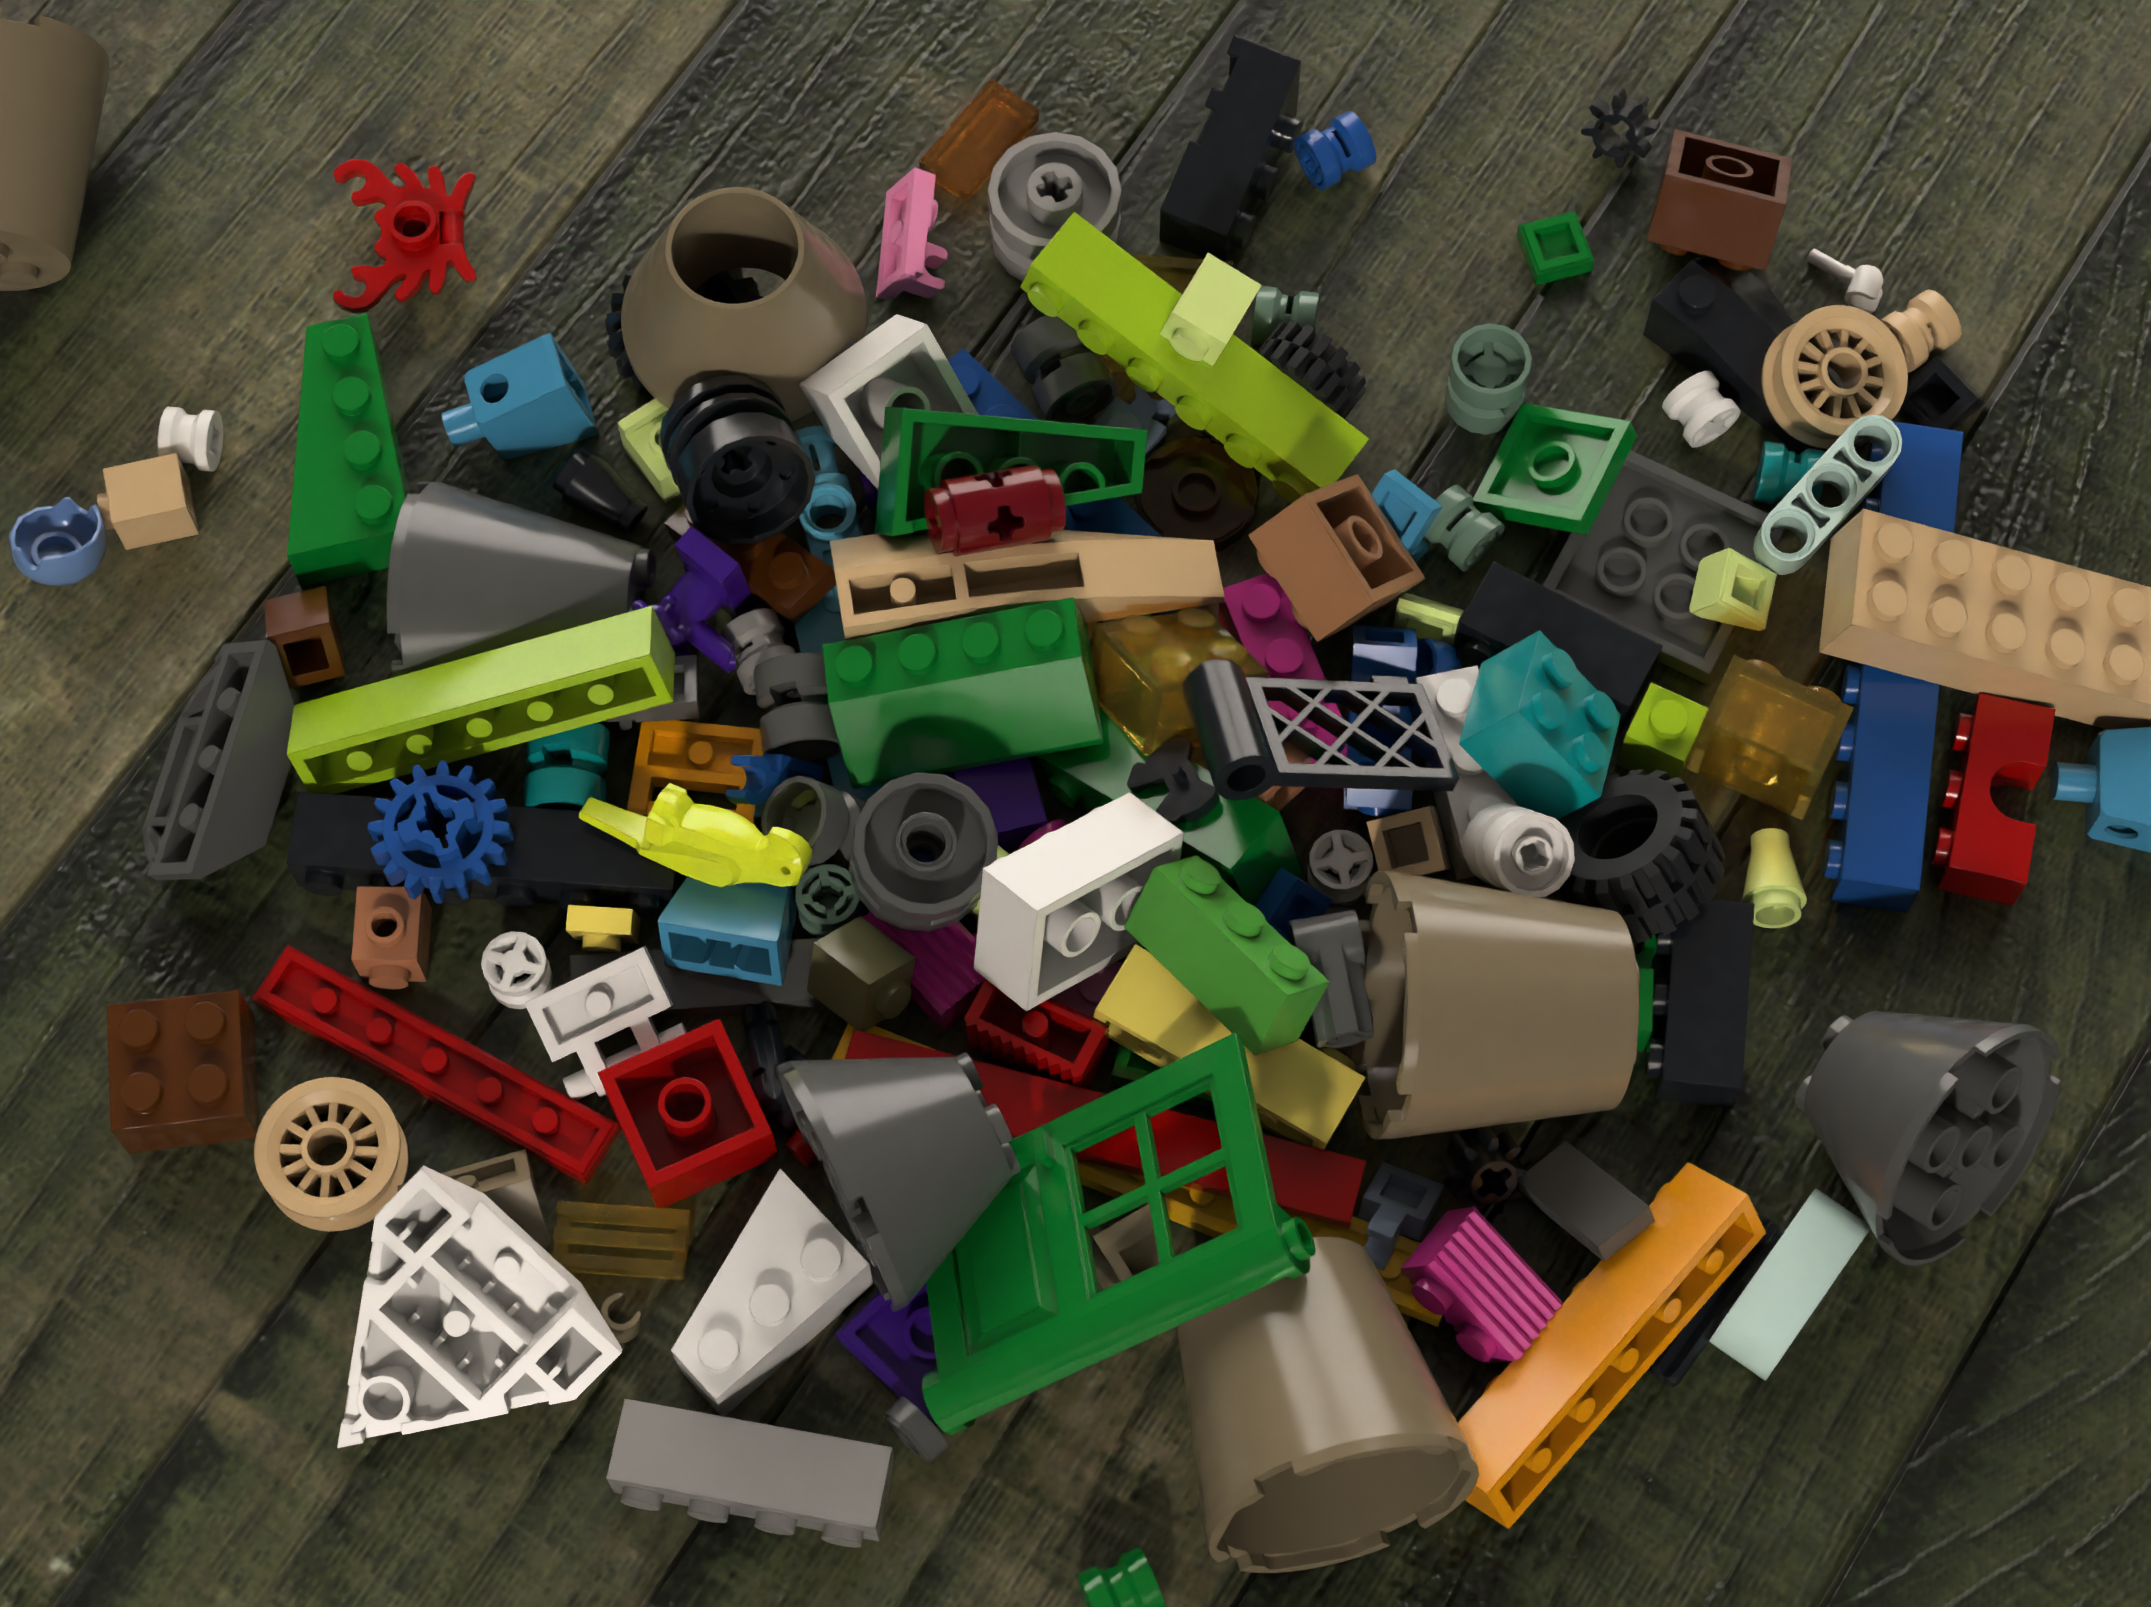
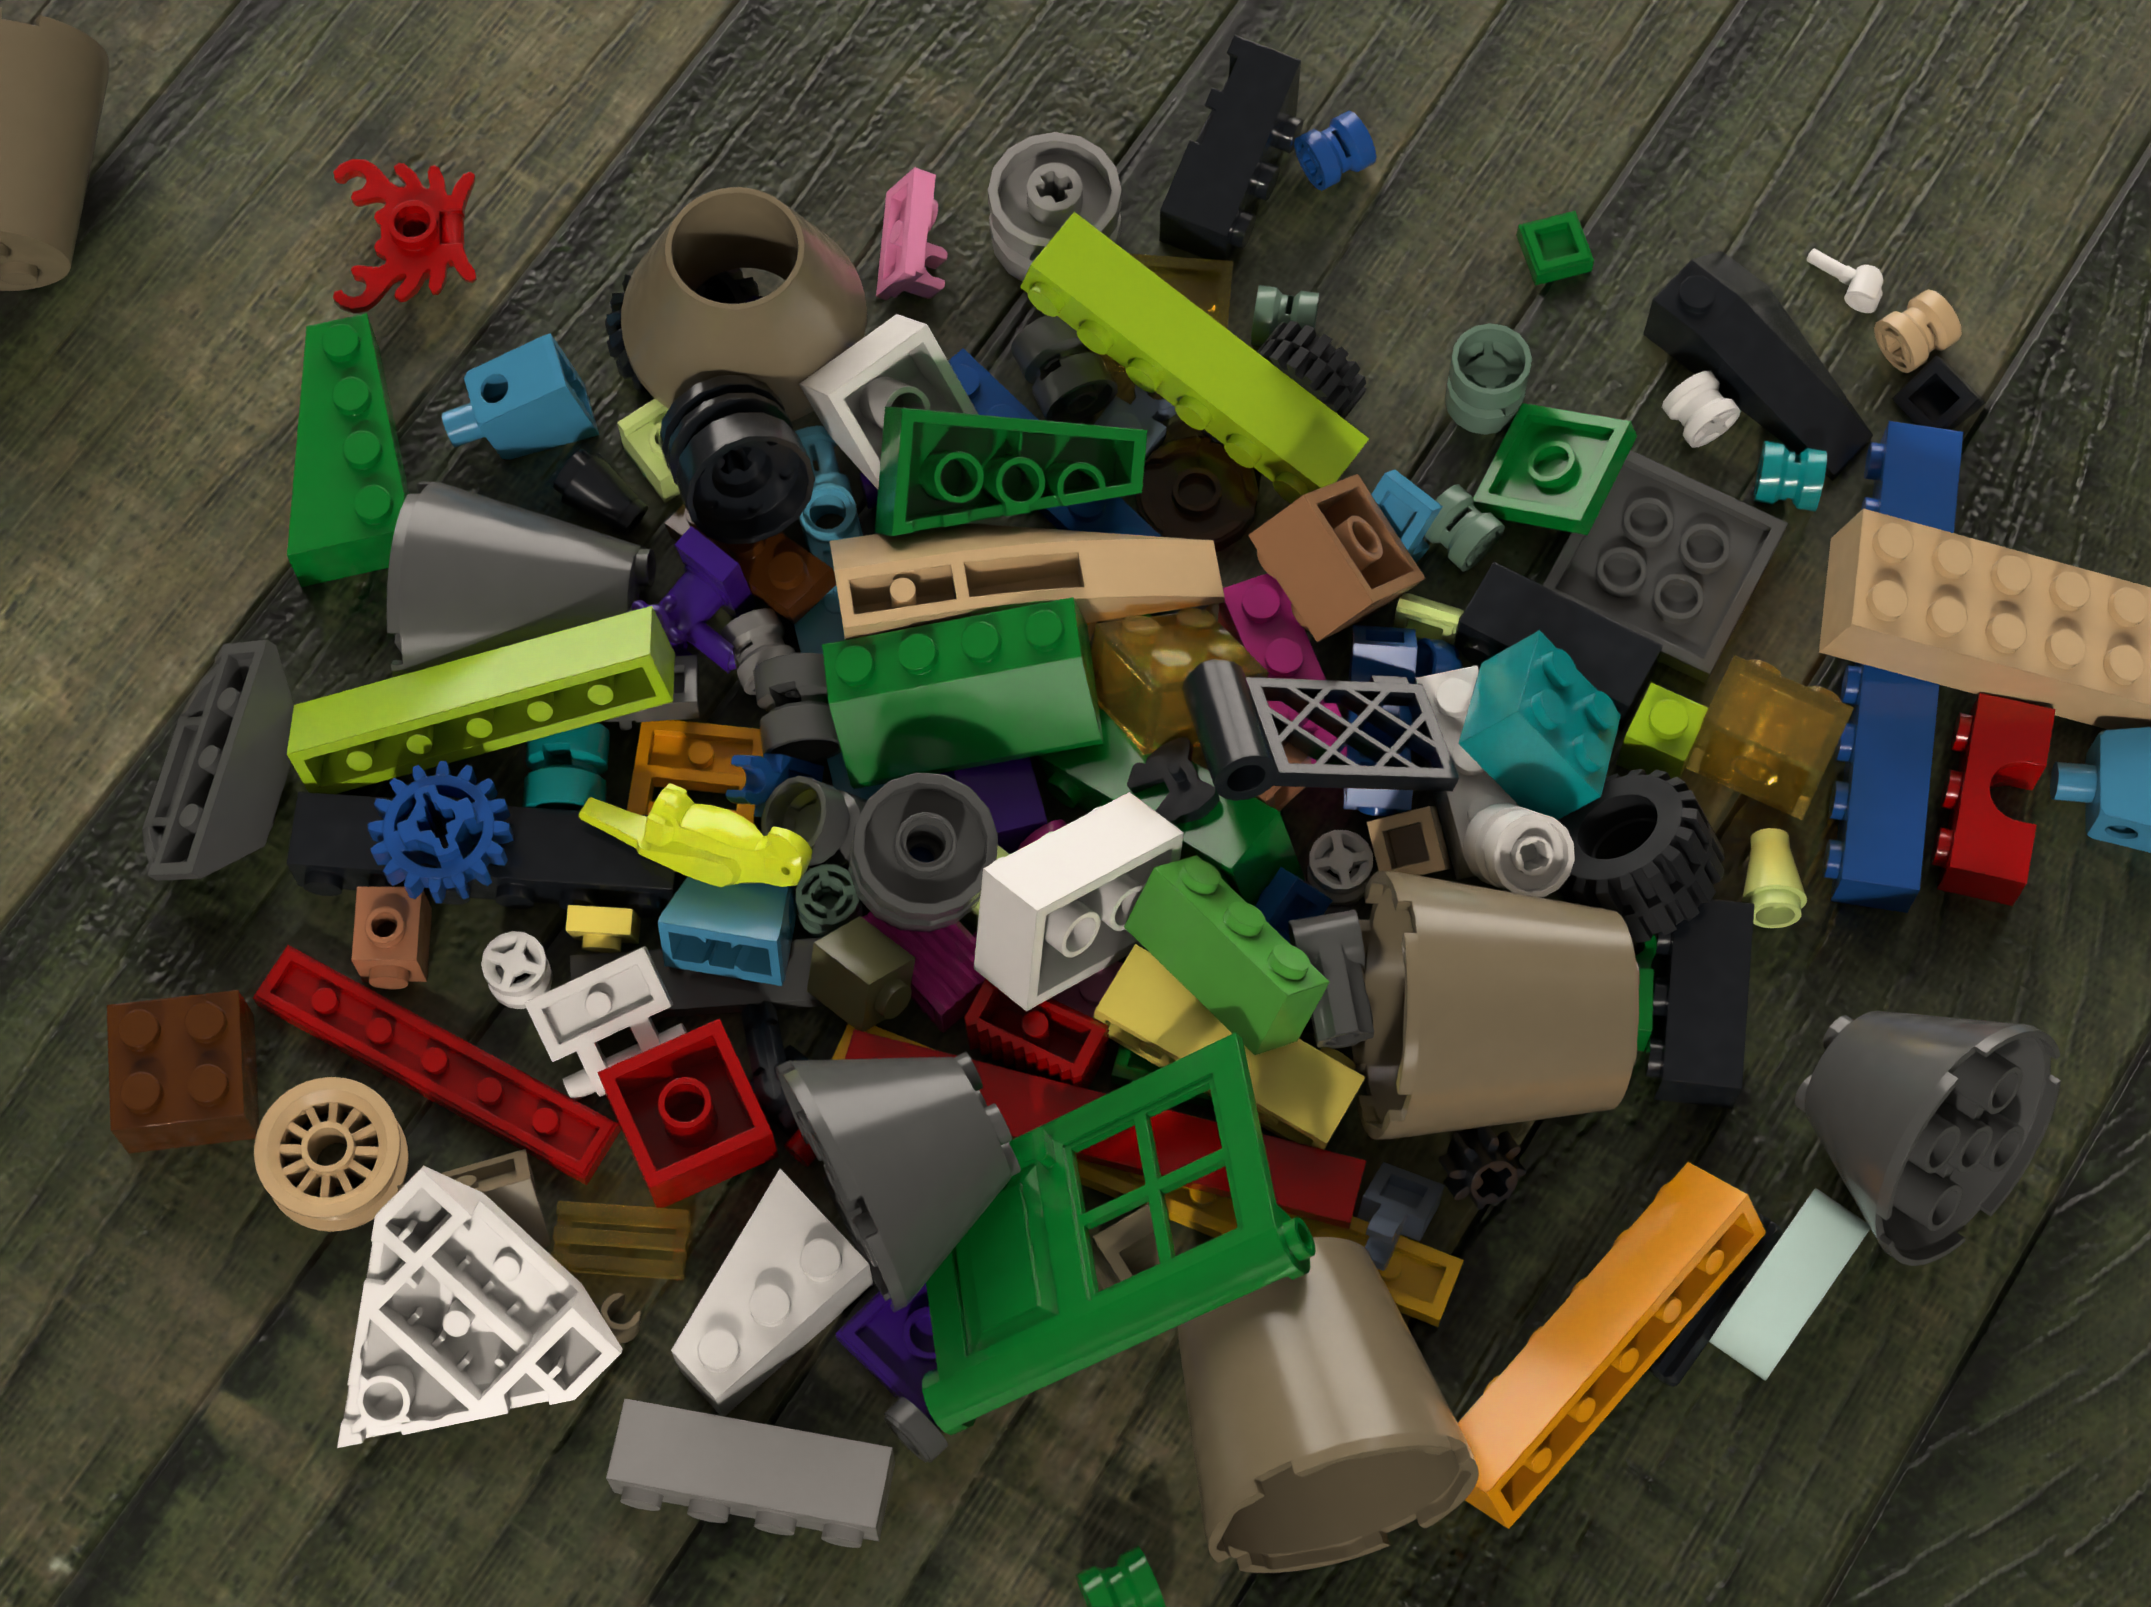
medium blue hair [8,497,106,586] -> none
tan brick [97,453,199,550] -> none
white wheel [158,406,223,472] -> none
reddish brown brick [264,586,346,689] -> none
clear orange tile [919,79,1039,202] -> none
dark red piece [924,465,1066,557] -> none
yellowish green brick [1160,253,1262,366] -> none
dark pink brick [1401,1207,1562,1363] -> none
dark grey tile [1517,1141,1655,1261] -> none
black gear [1581,88,1660,168] -> none
reddish brown brick [1647,129,1792,271] -> none
yellowish green slope [1689,548,1777,631] -> none
light aqua beam [1753,414,1902,575] -> none
tan wheel [1761,305,1908,449] -> none

